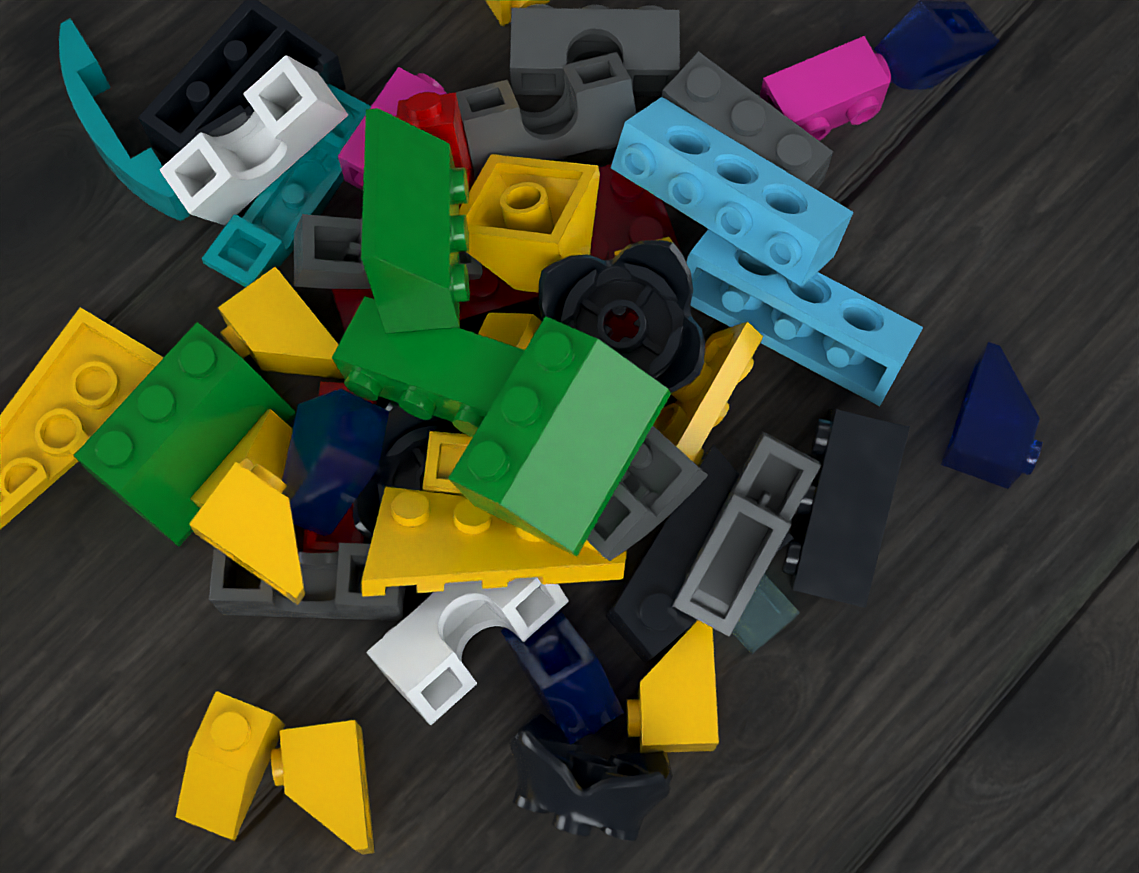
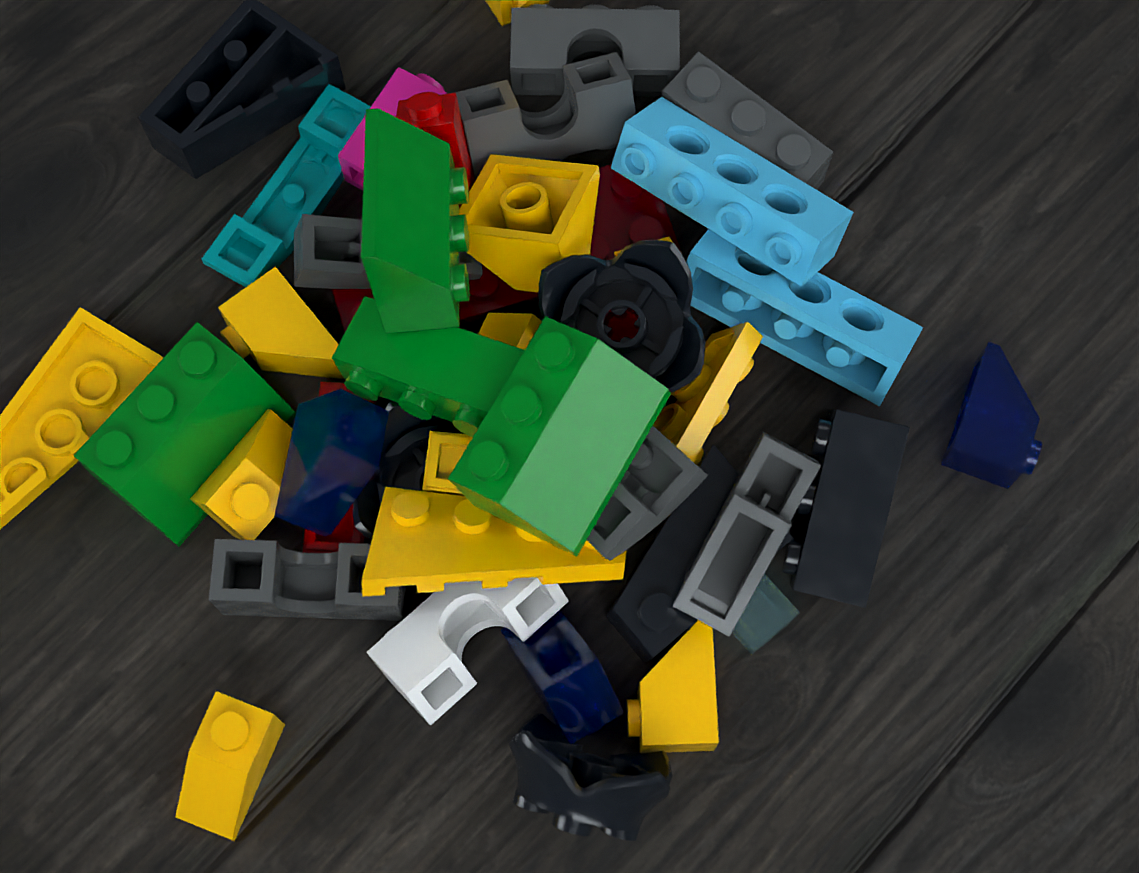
teal slope [59,18,190,221] -> none
white arch [160,55,348,225] -> none
yellow slope [189,462,305,605] -> none
yellow slope [271,720,375,855] -> none
dark pink brick [760,36,891,141] -> none
clear blue slope [874,0,999,90] -> none

